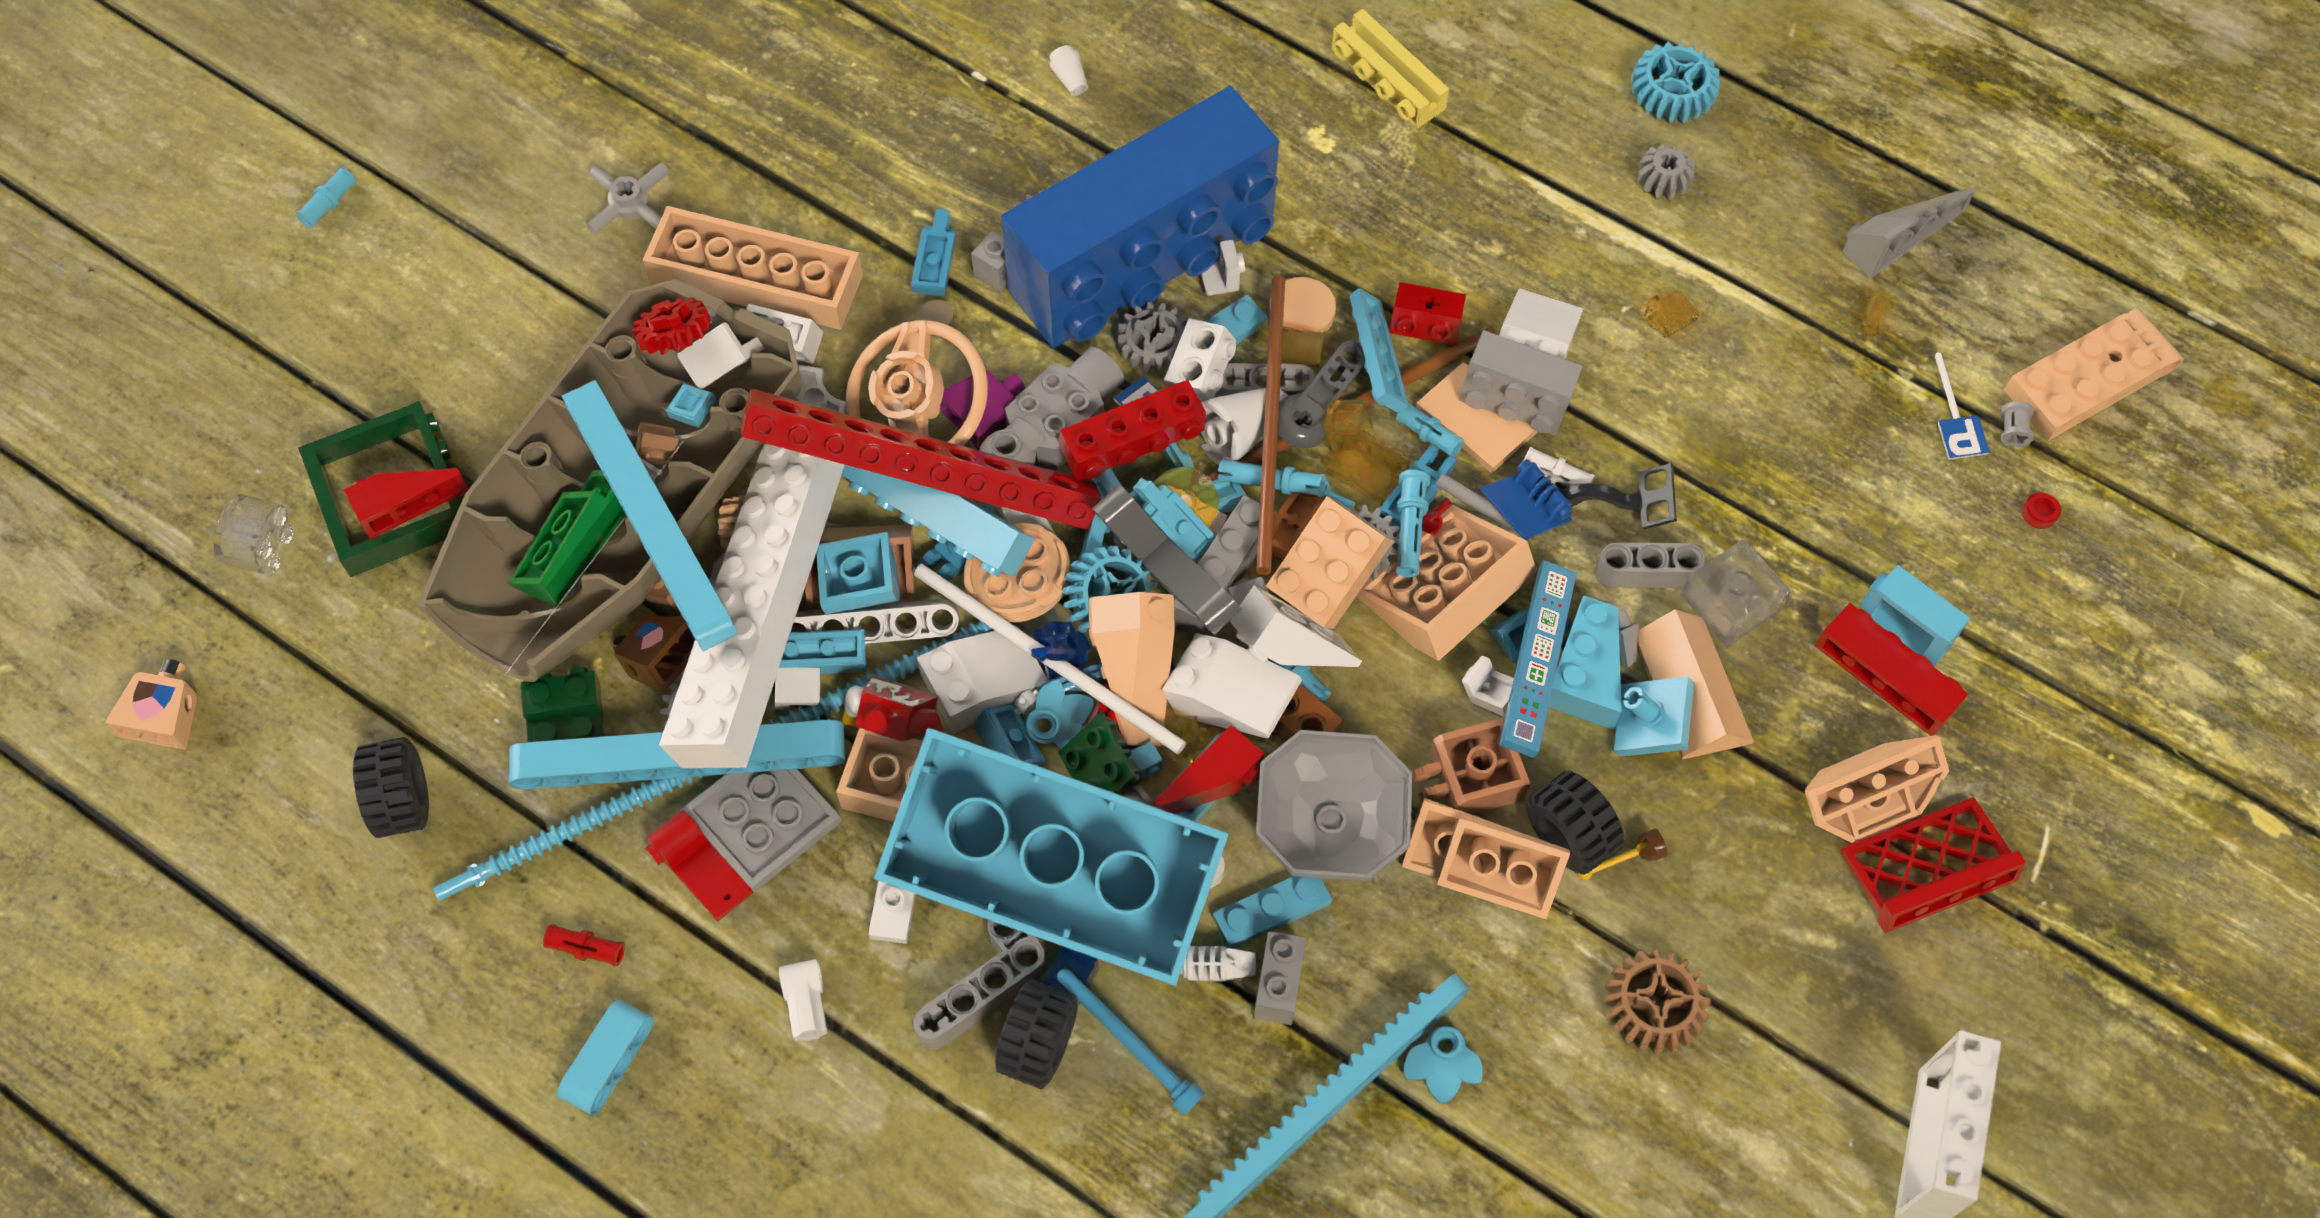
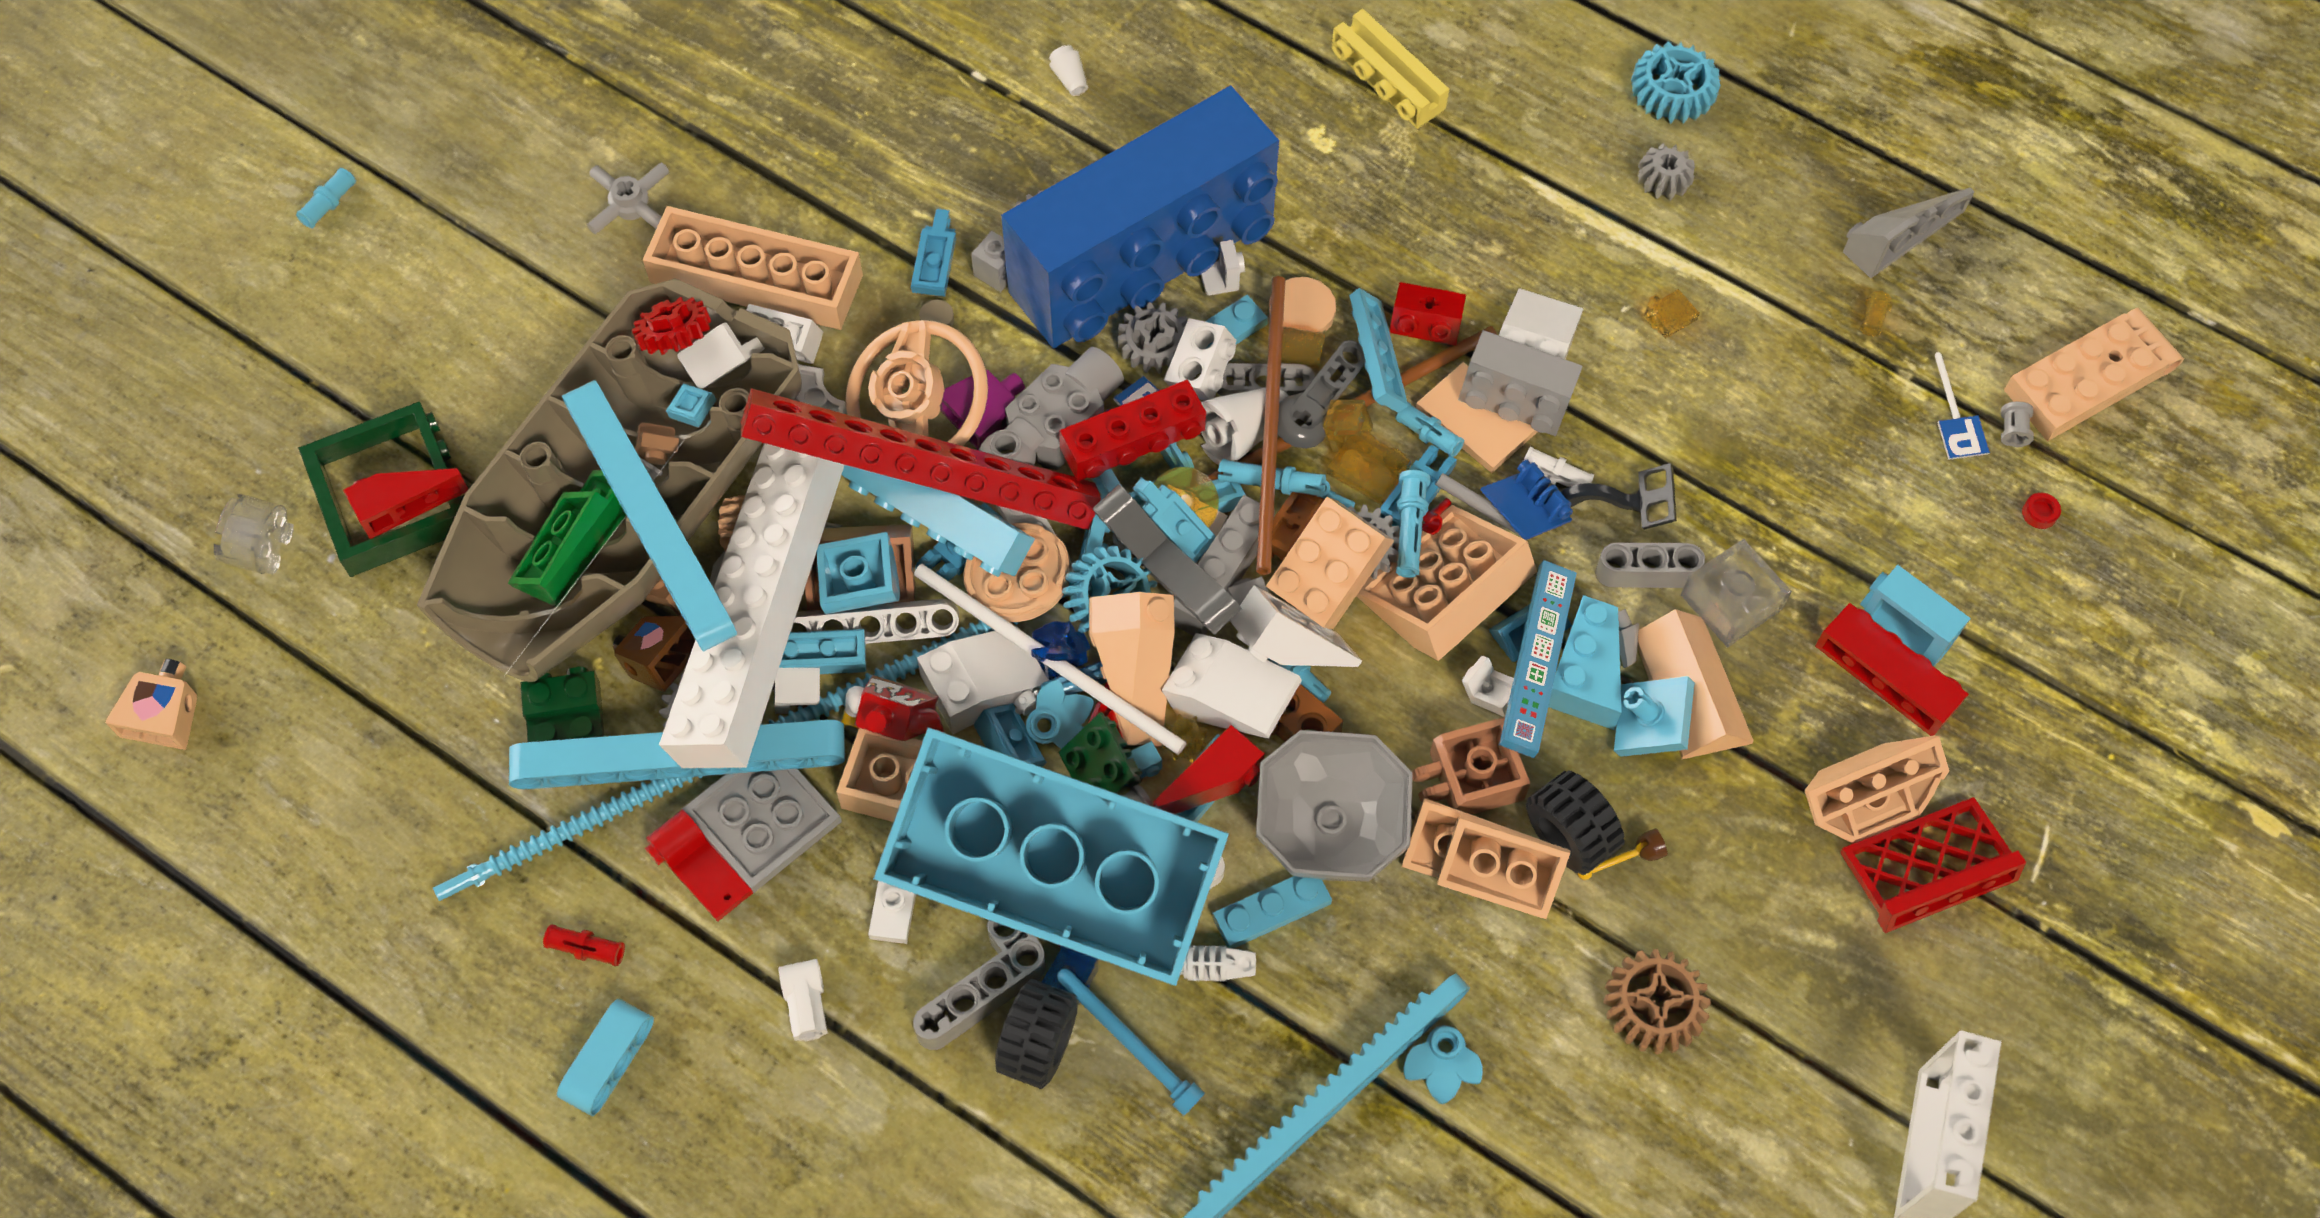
black tyre [353,737,429,838] -> none
light grey brick [1254,931,1306,1025] -> none

